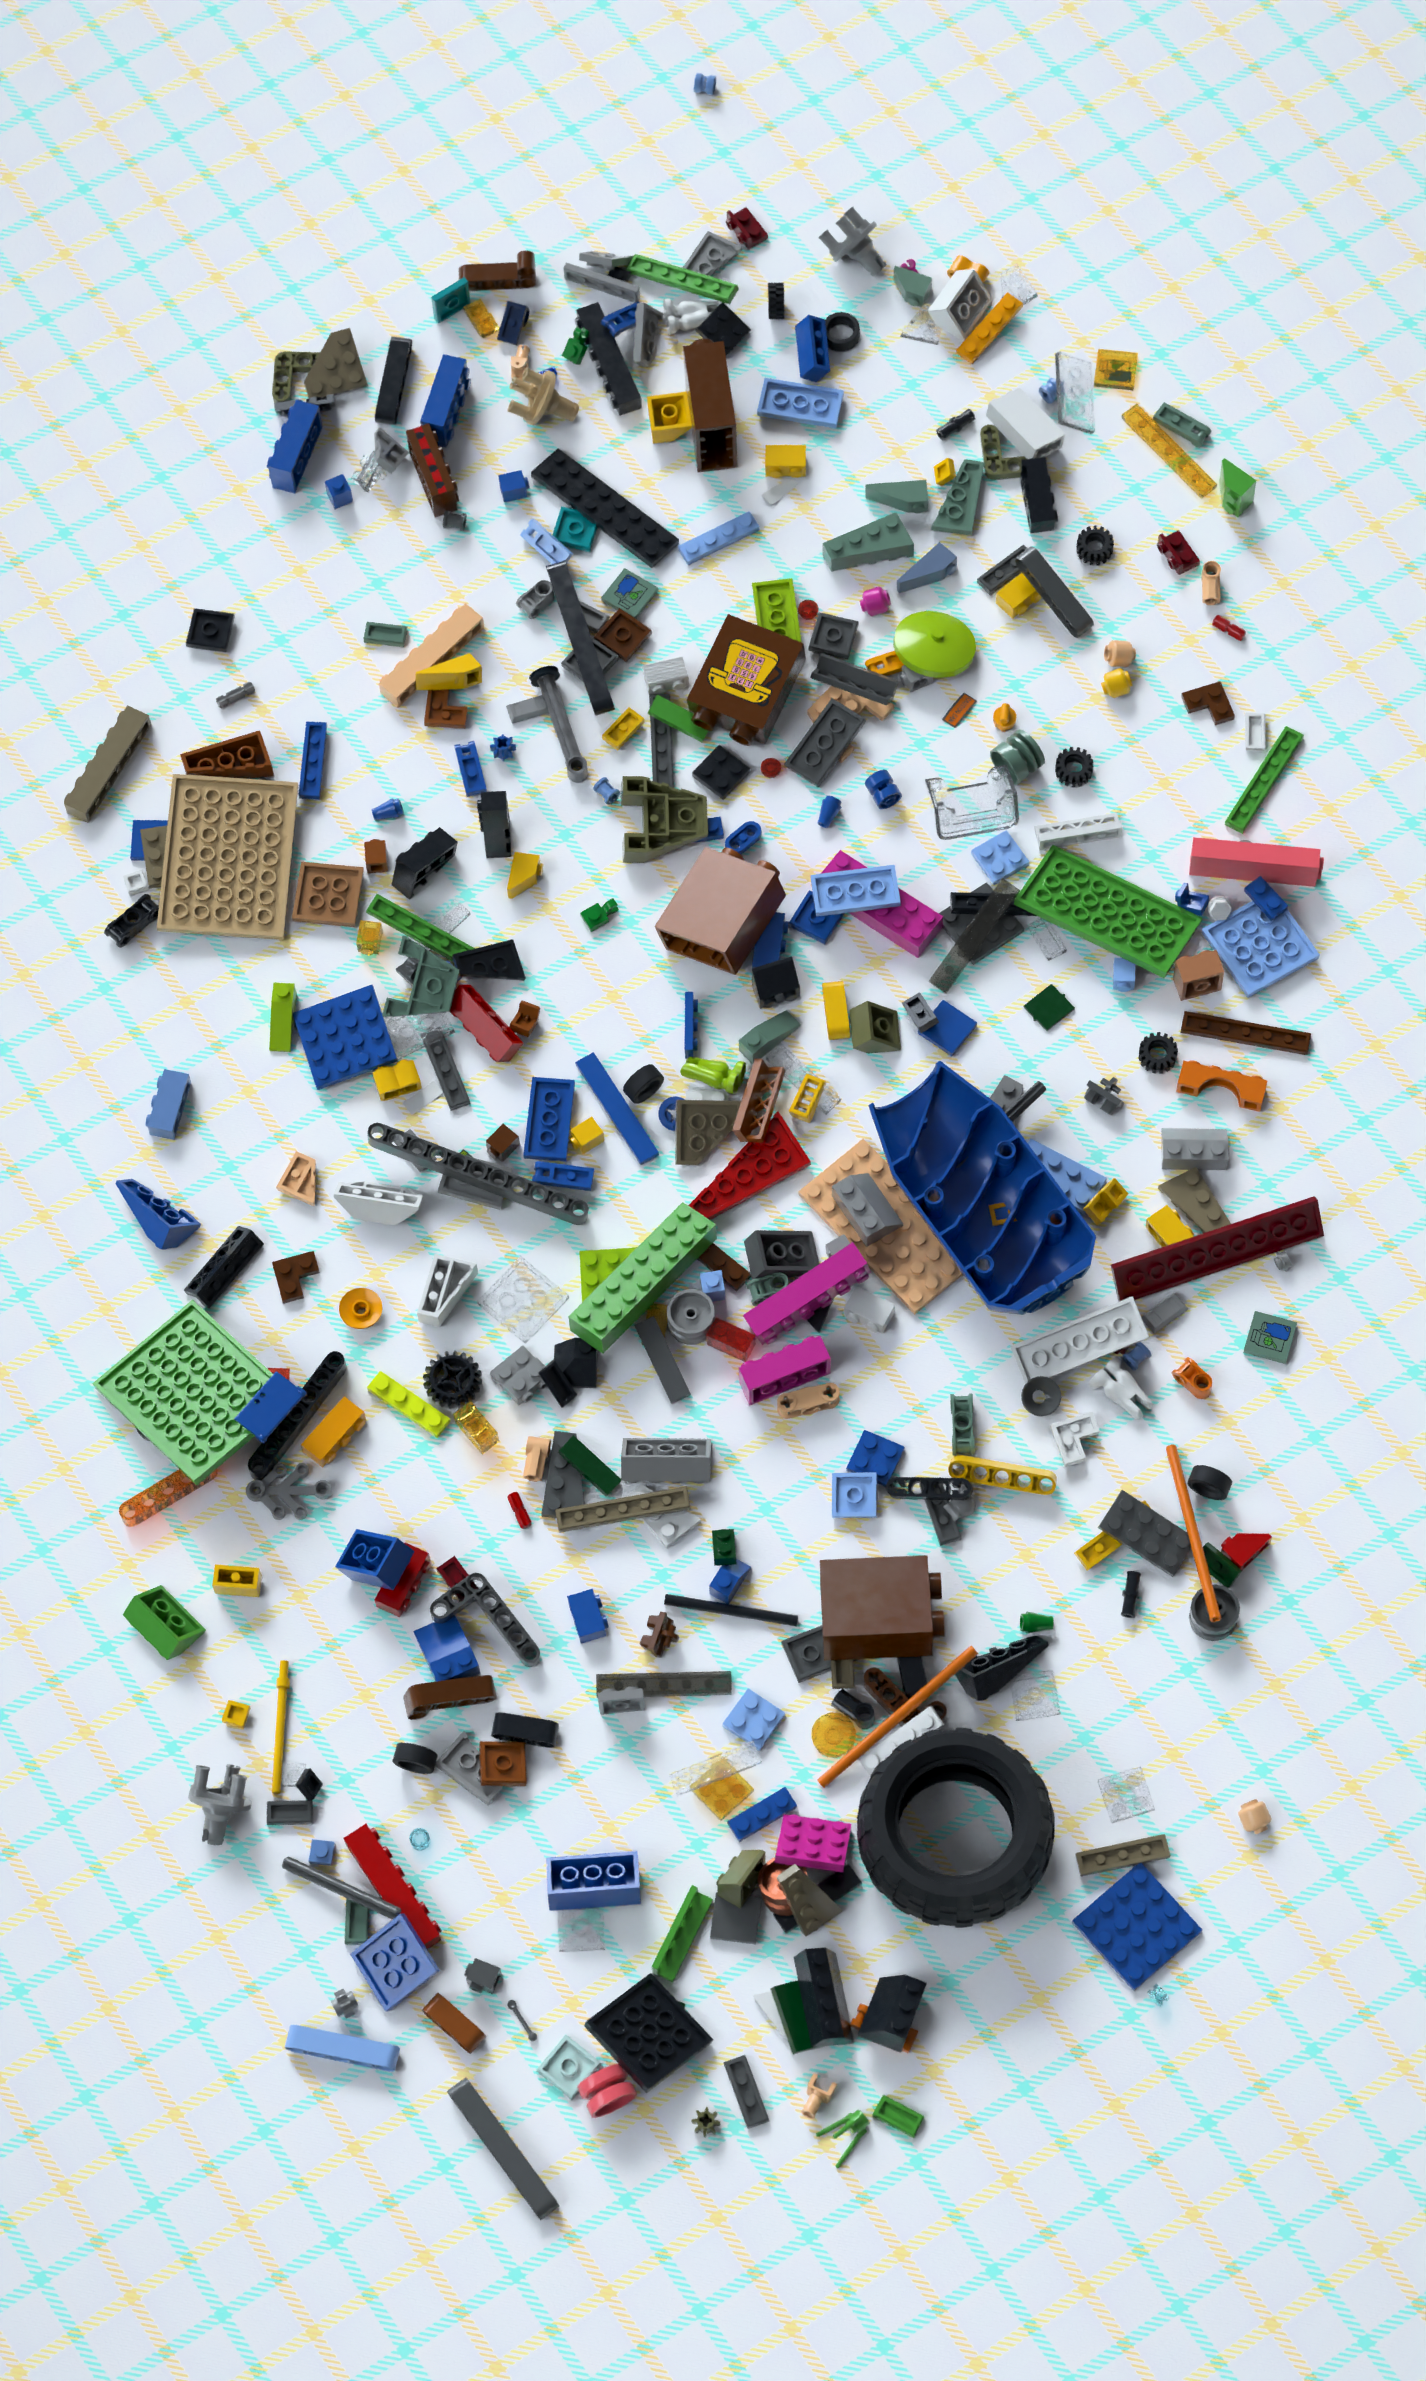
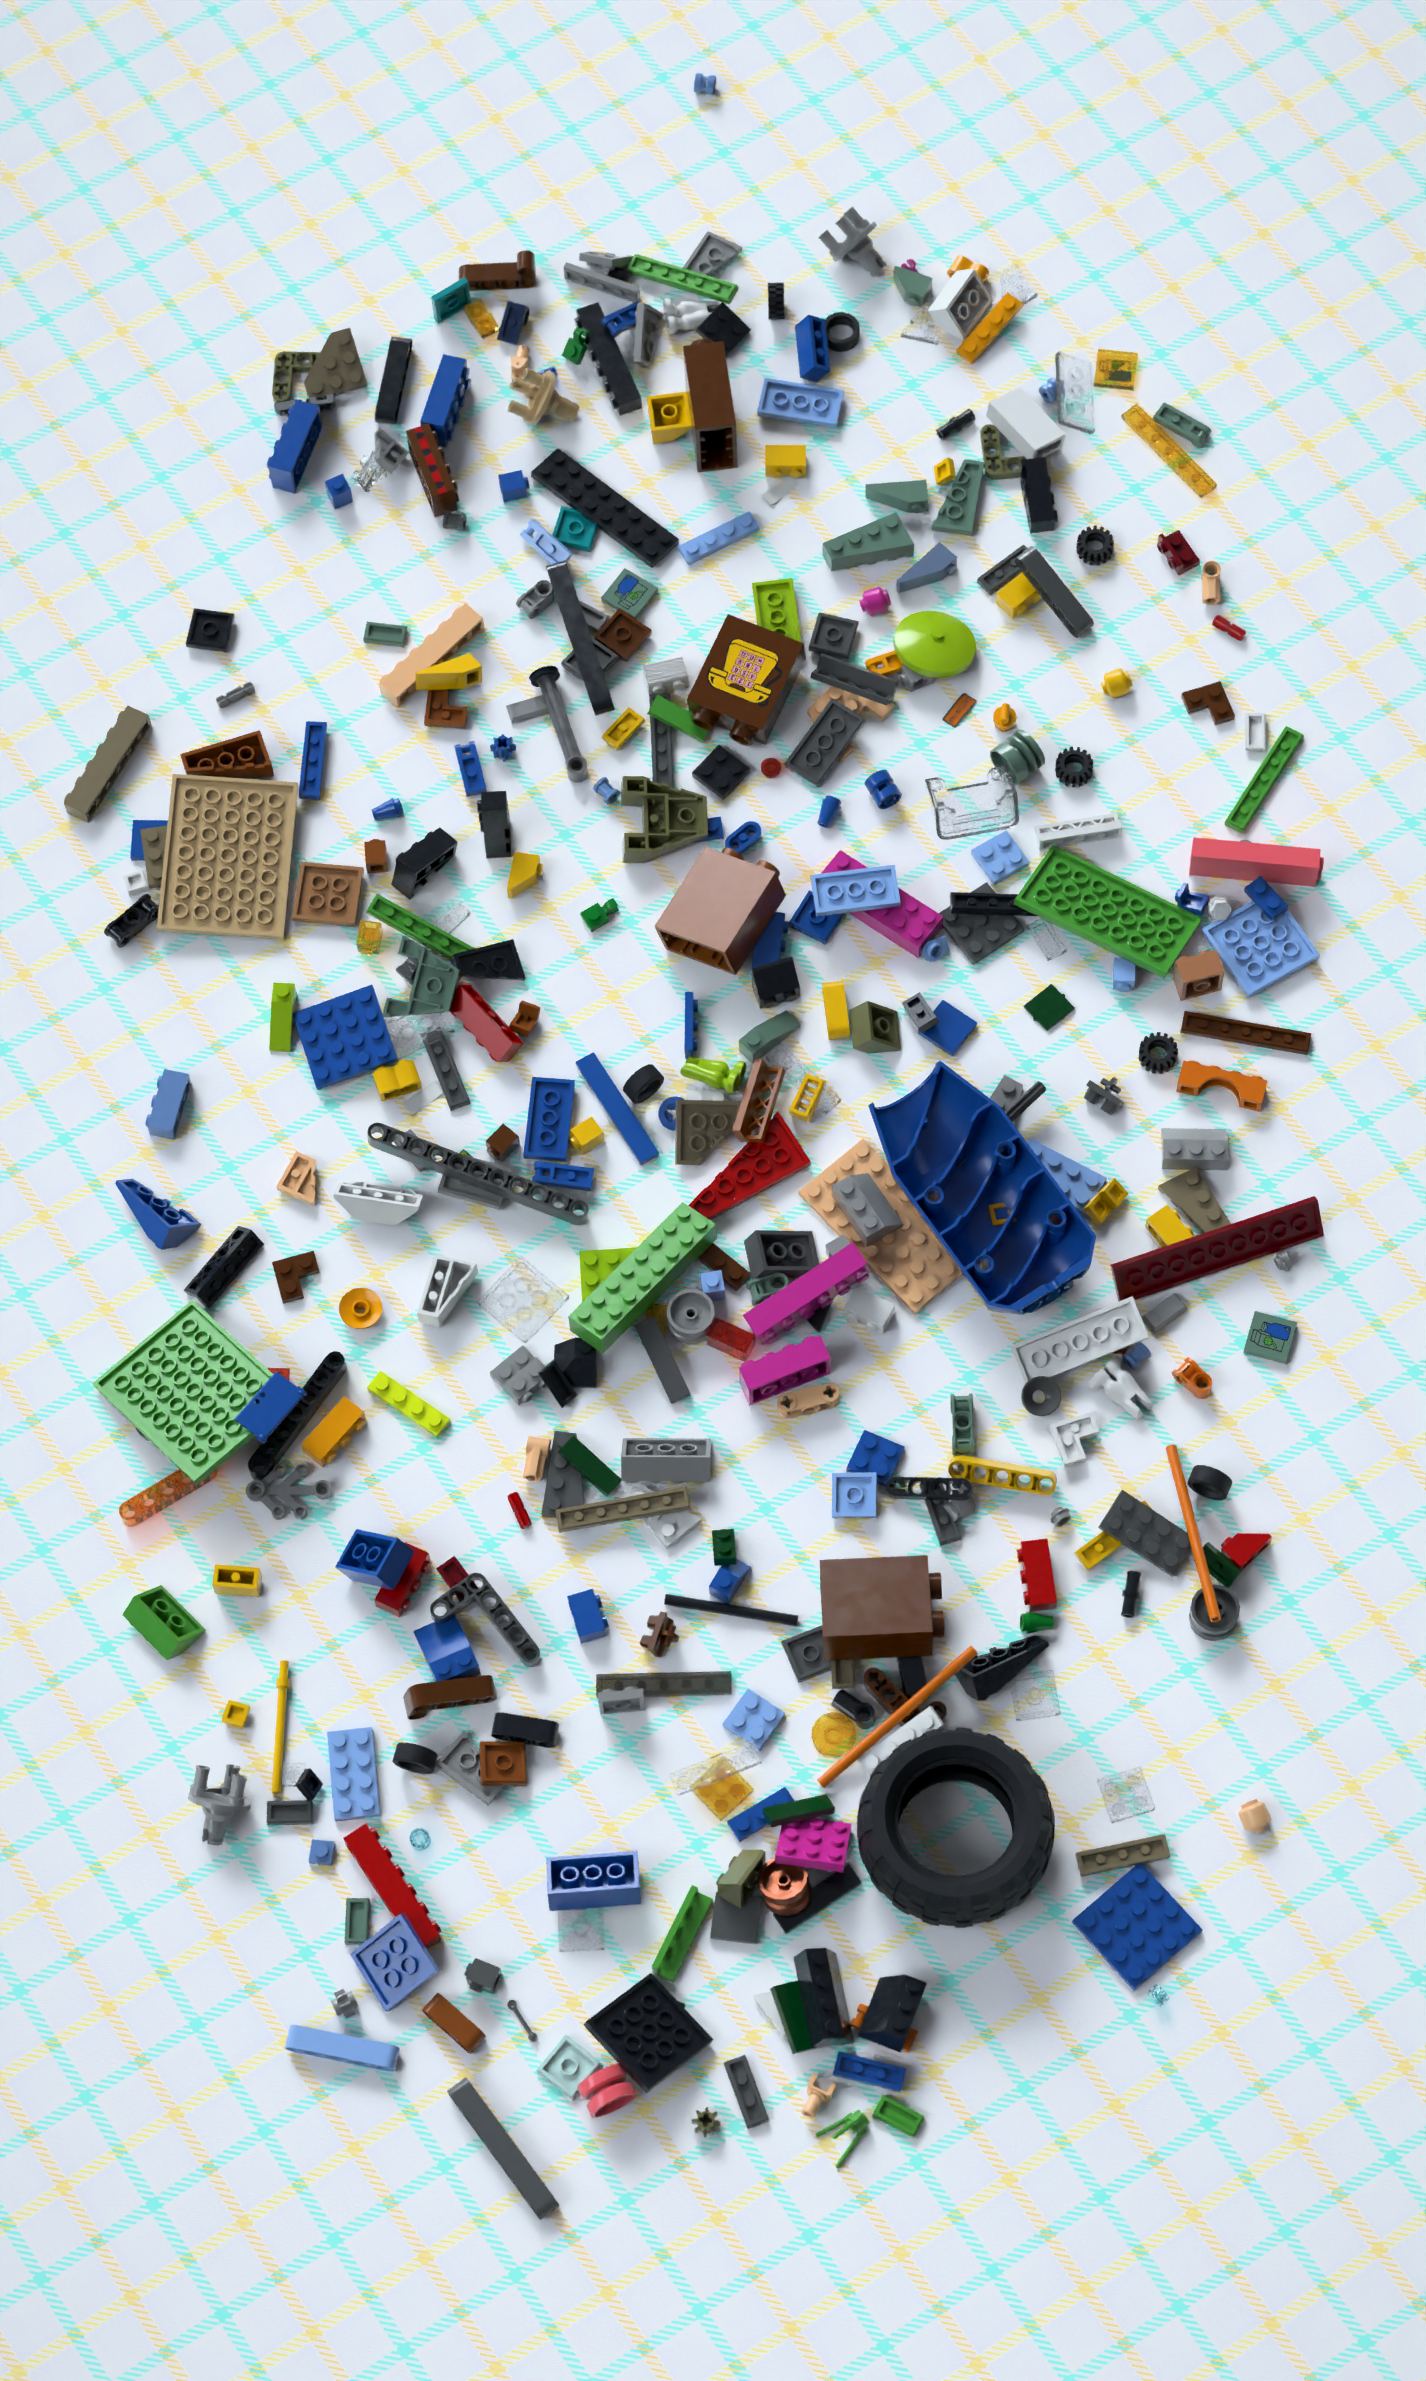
dark grey axle [282,1856,402,1920] -> none
black gear [423,1350,482,1409] -> none
clear yellow brick [453,1401,499,1455] -> none
dark red bracket [725,207,768,250] -> none
dark tan wing [776,1864,843,1937] -> none
clear red plate [798,600,819,620] -> none
clear smoke tile [928,878,1020,994] -> none
light nougat head [1104,640,1136,667] -> none
bright green slope [1219,458,1257,518] -> none
none -> light blue plate [327,1727,380,1822]
none -> dark green tile [762,1794,835,1827]
none -> blue plate [833,2051,906,2093]
none -> light blue animal [922,935,950,962]
none -> red brick [1017,1538,1057,1612]
none -> light grey plate [1050,1507,1071,1527]

